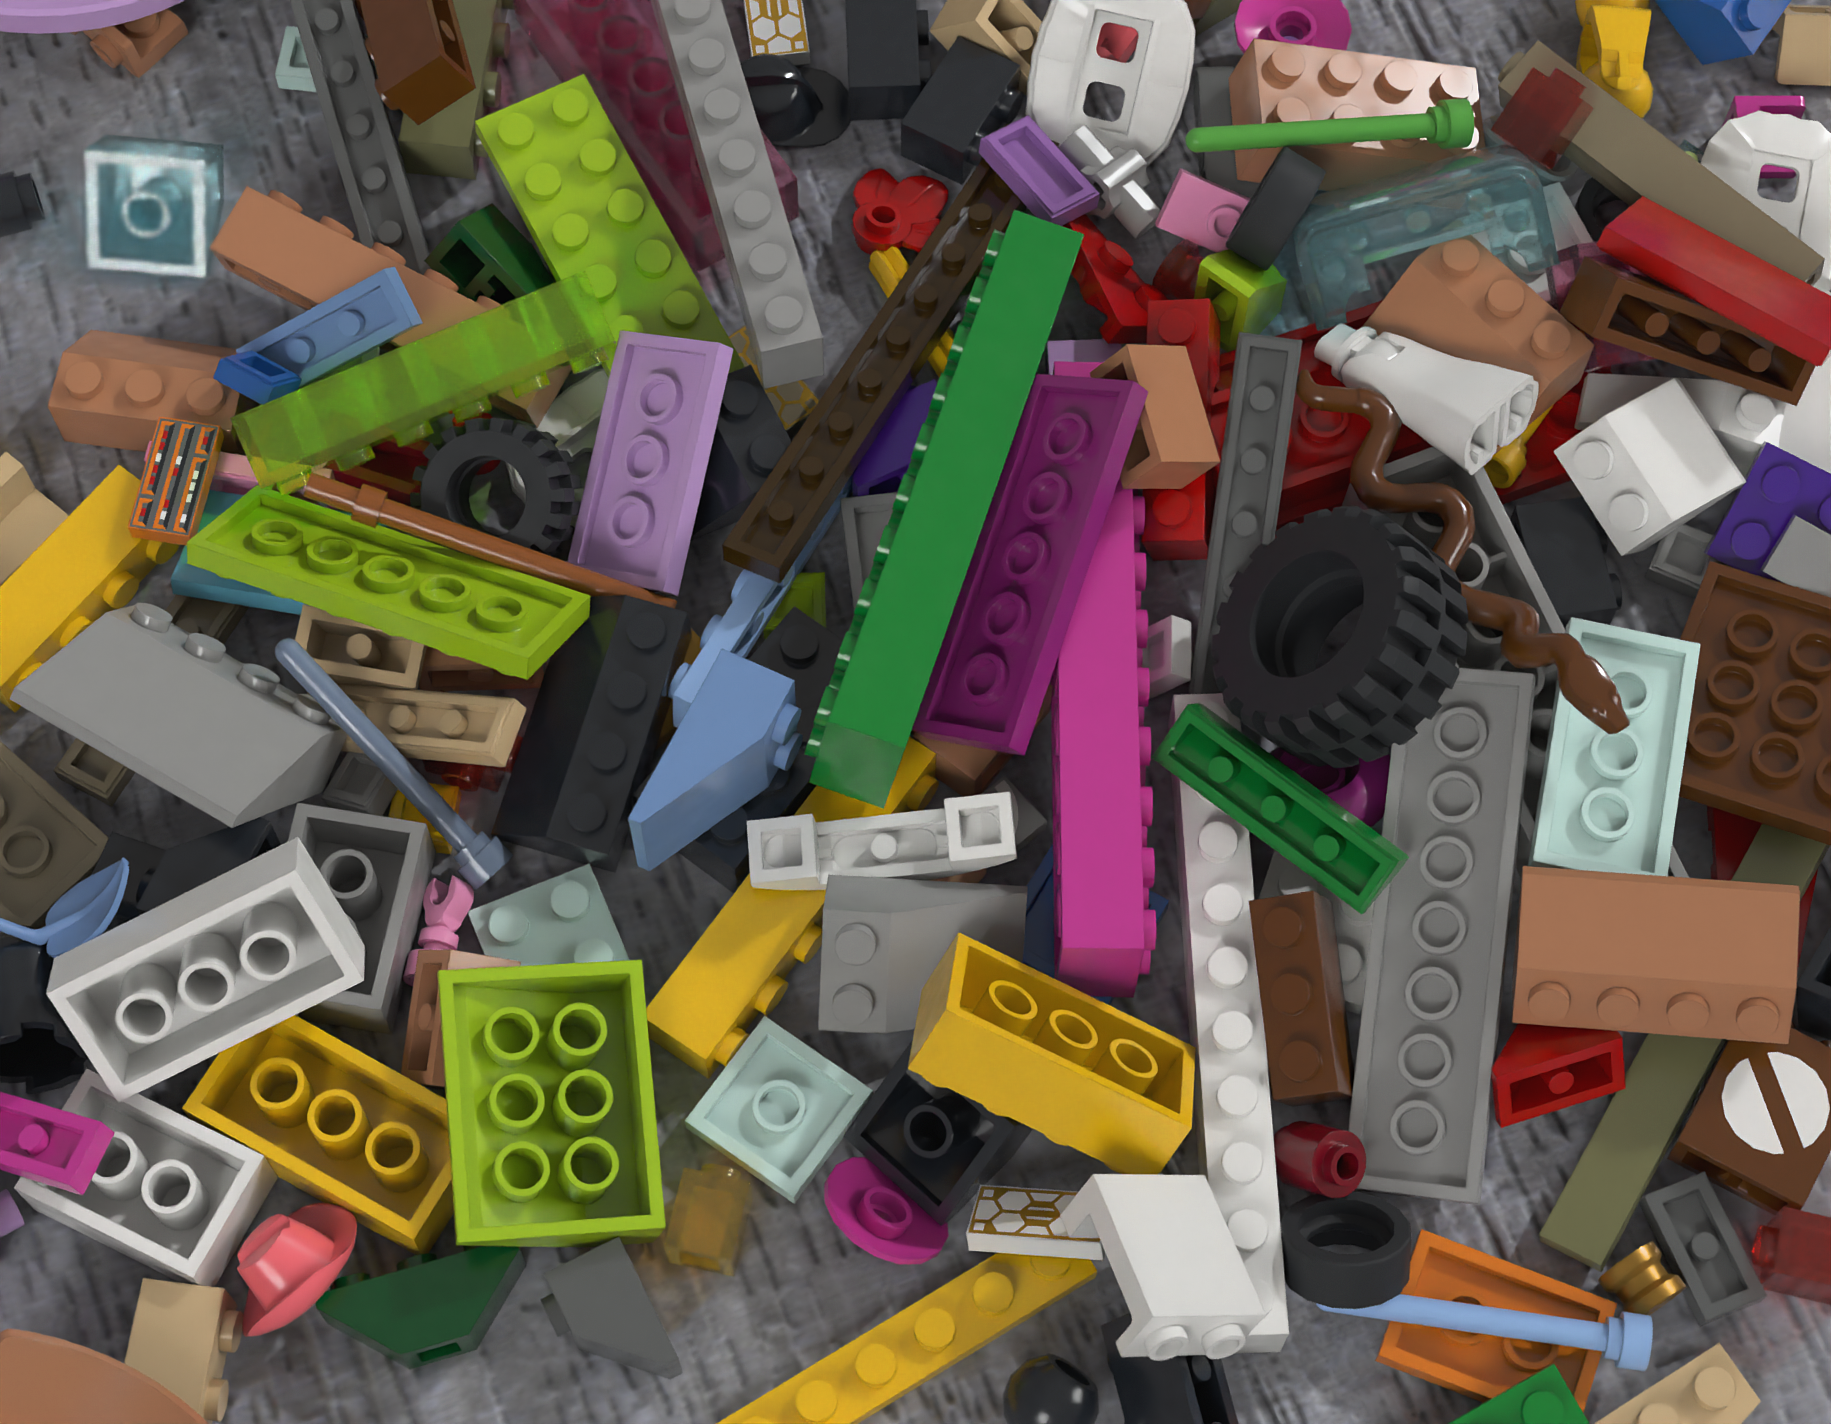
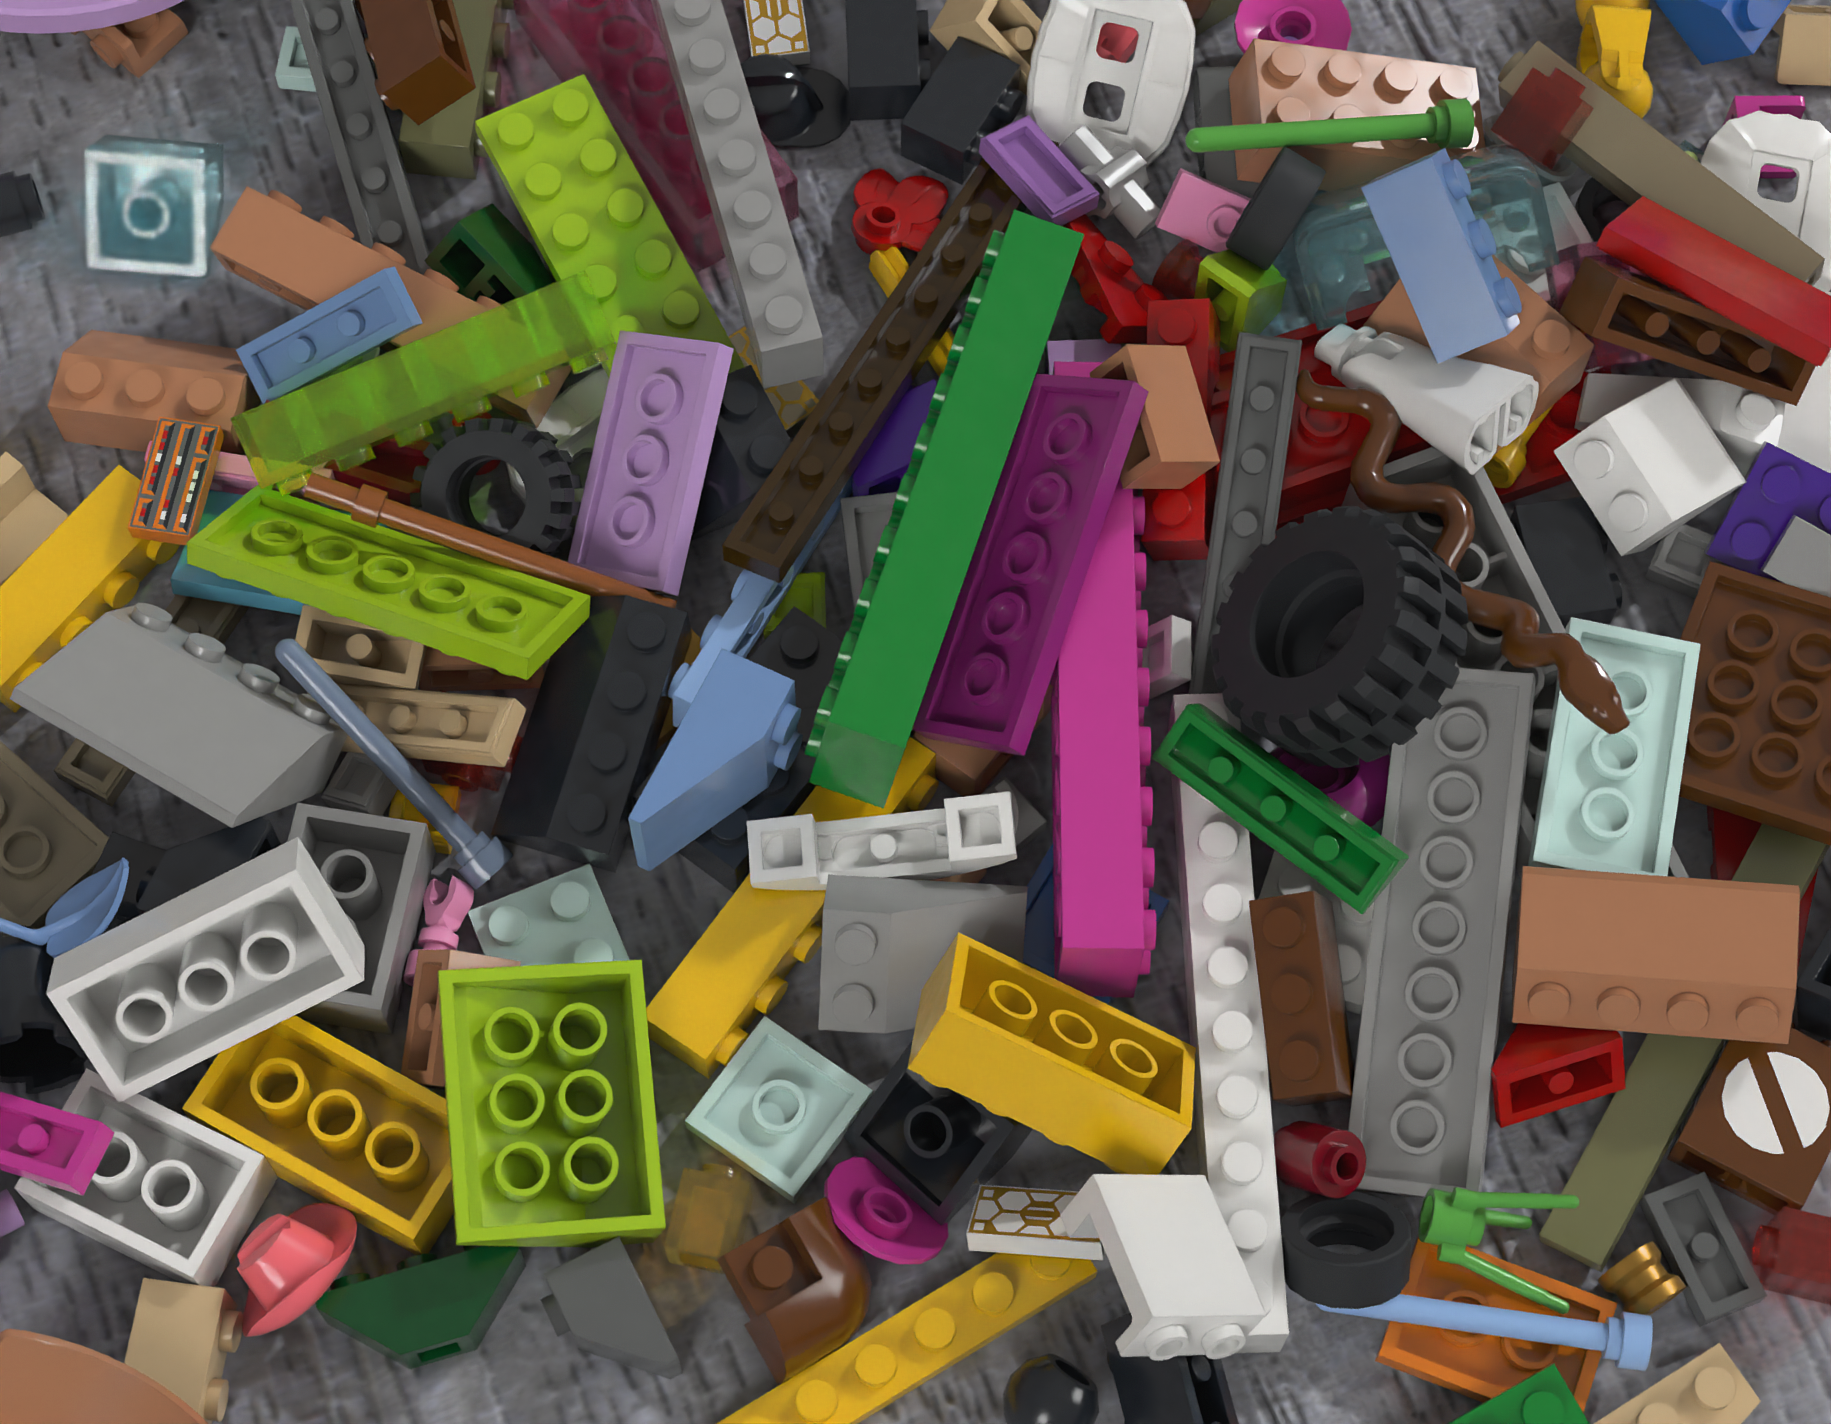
blue tile [213,350,302,407] -> none
none -> reddish brown brick [717,1197,872,1385]
none -> medium blue brick [1361,148,1522,363]
none -> bright green plant [1418,1187,1580,1314]

